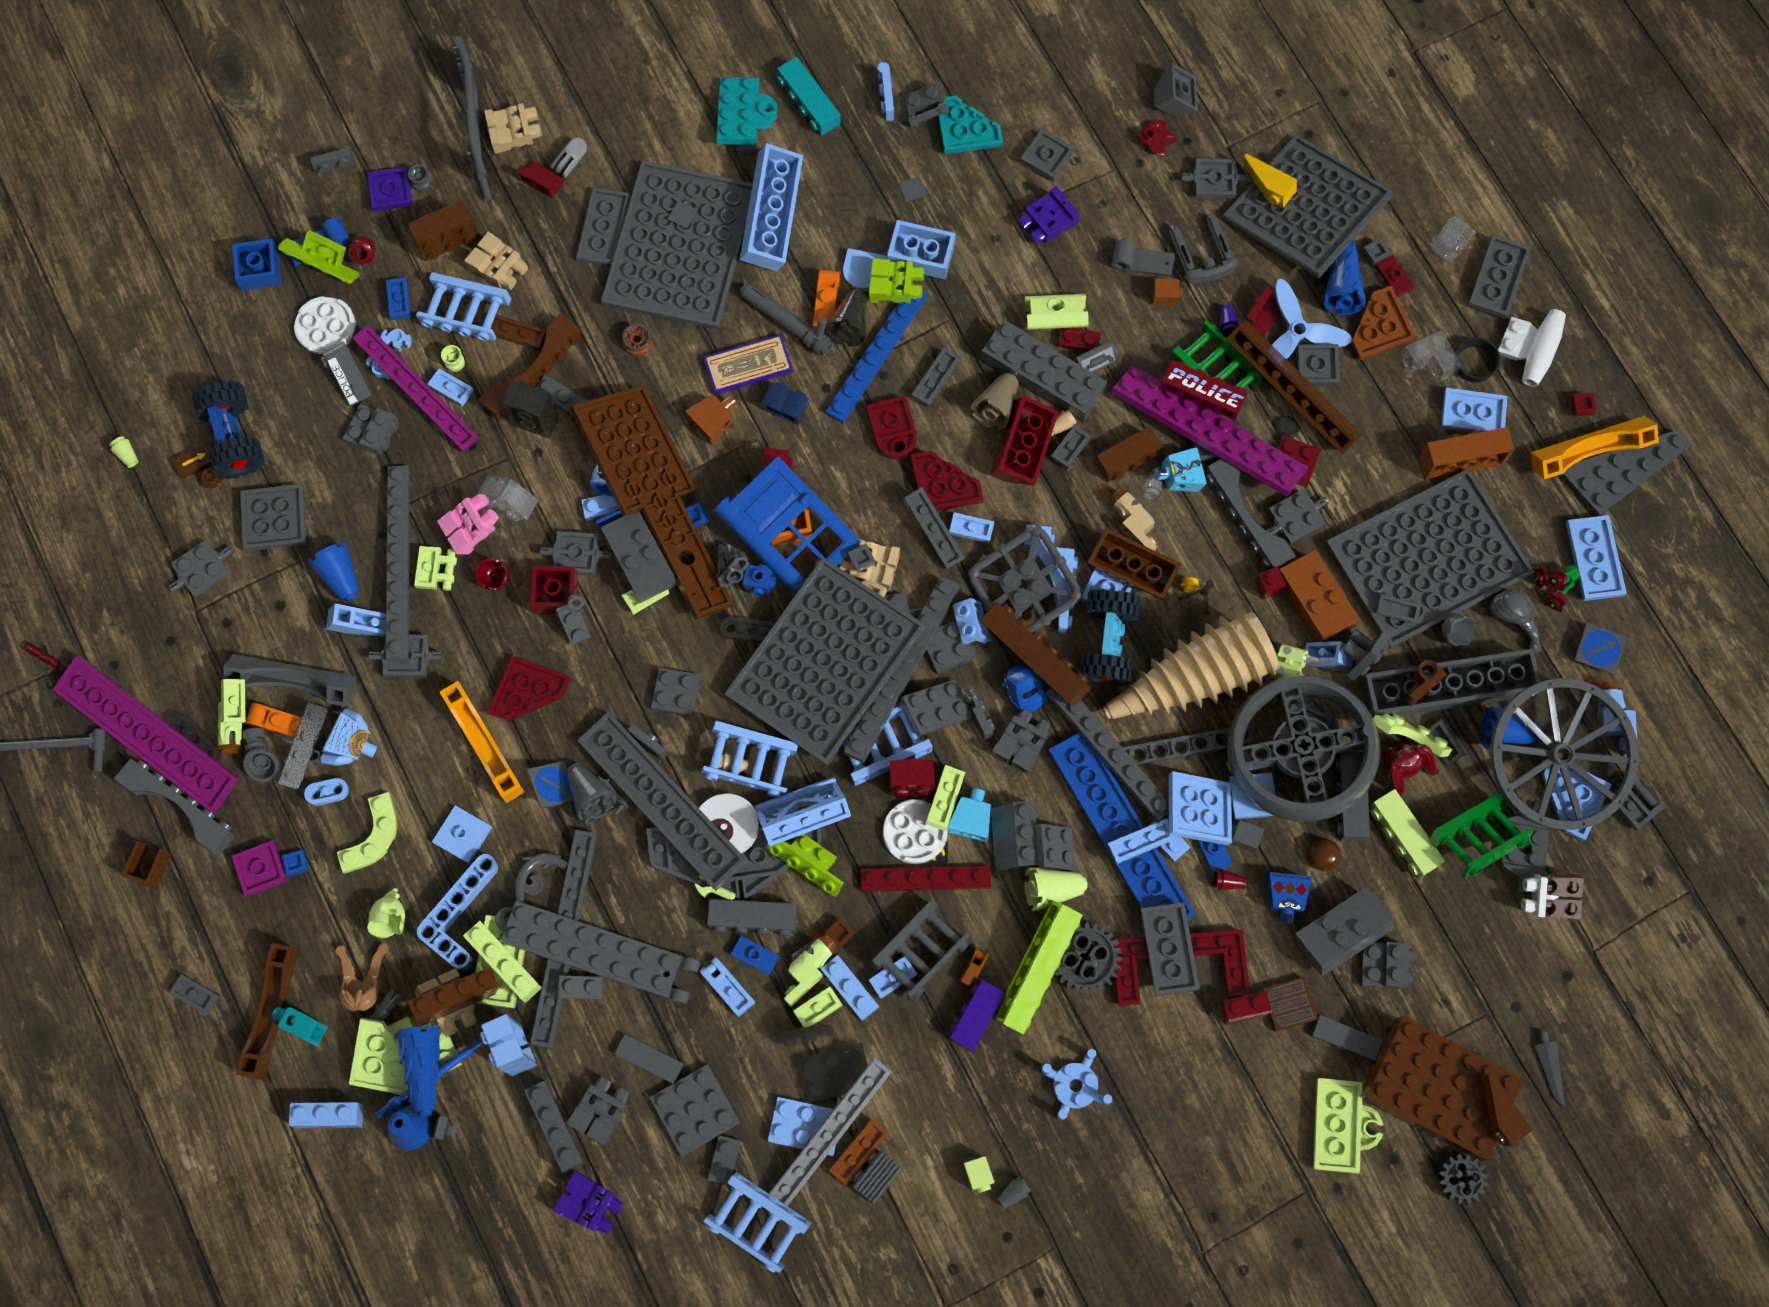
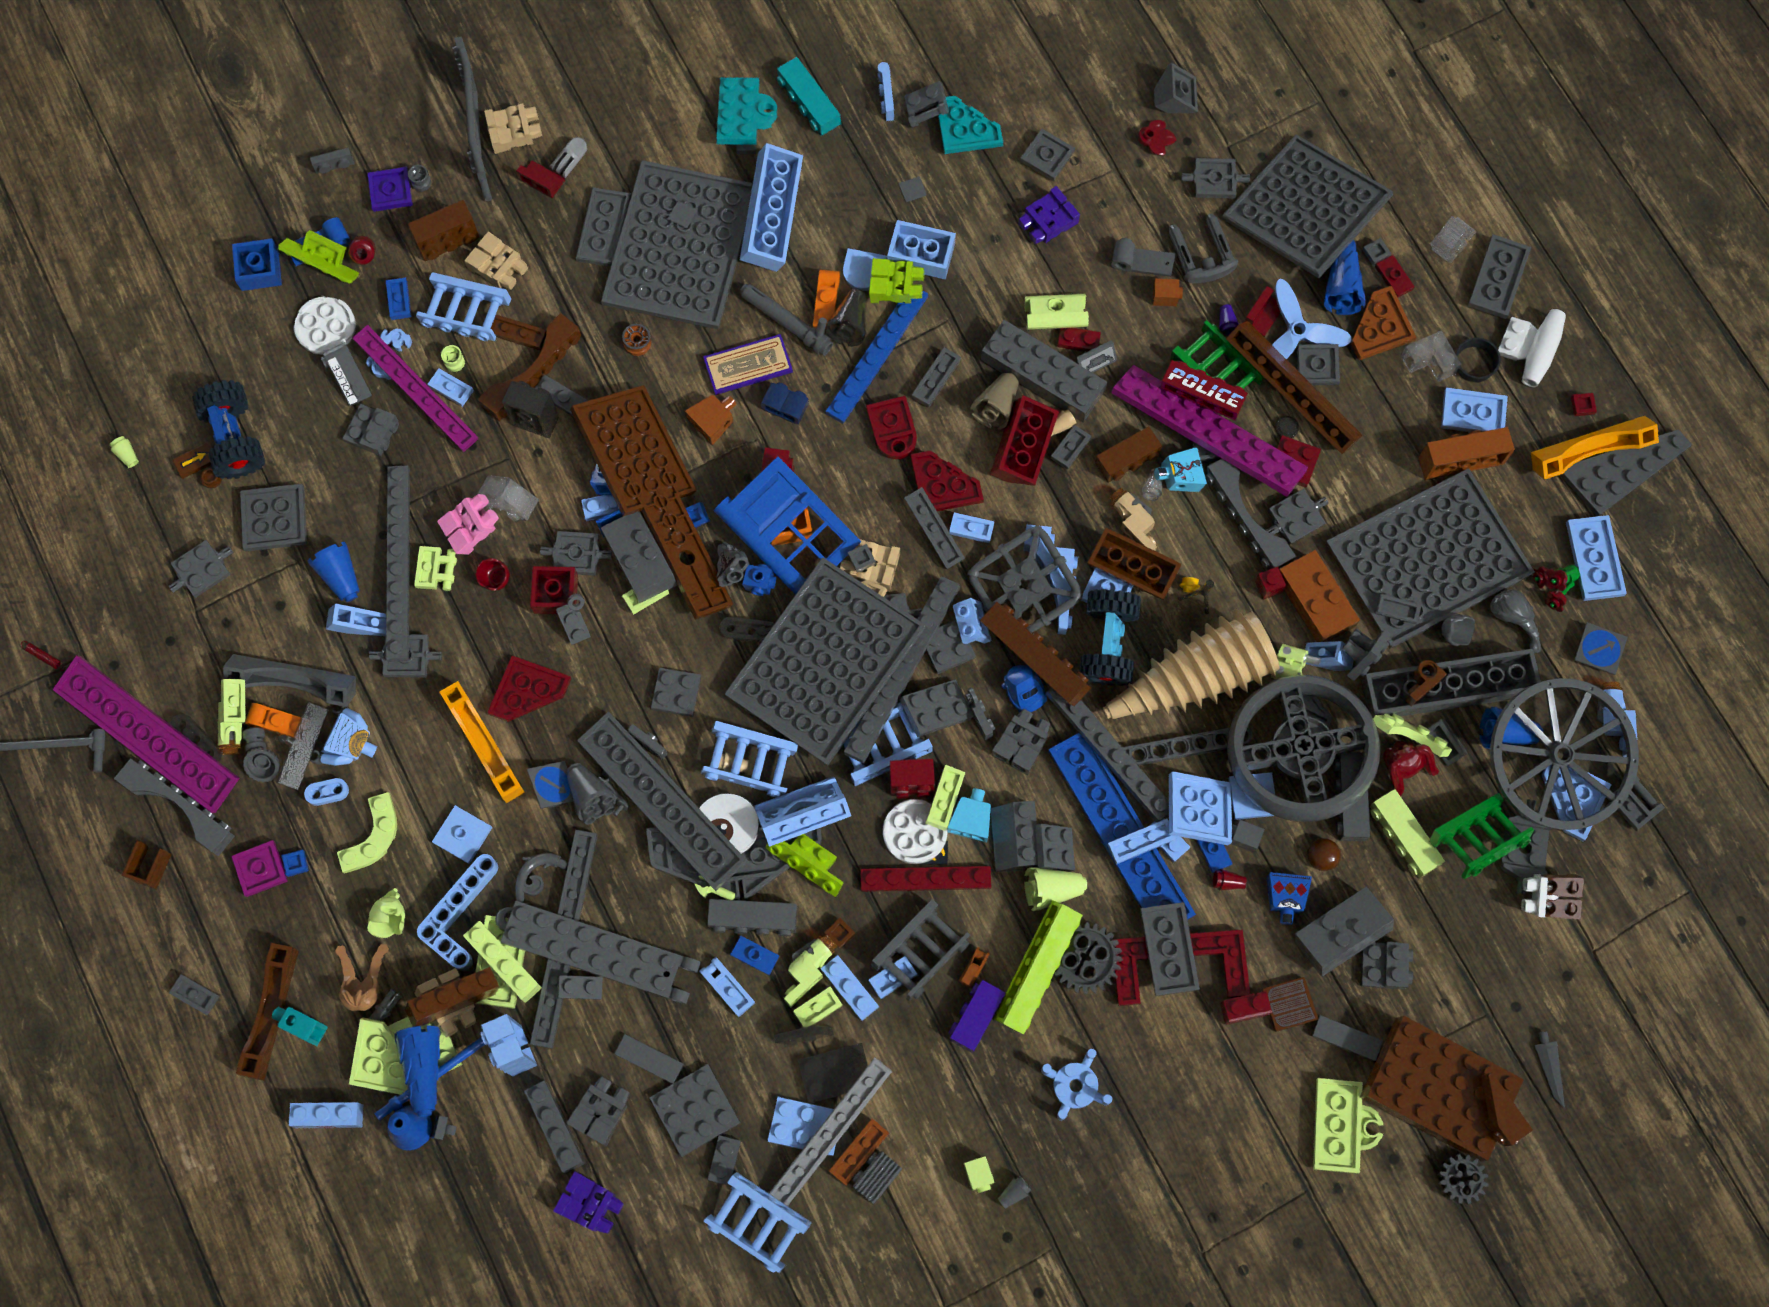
yellow slope [1244,153,1297,208] -> none

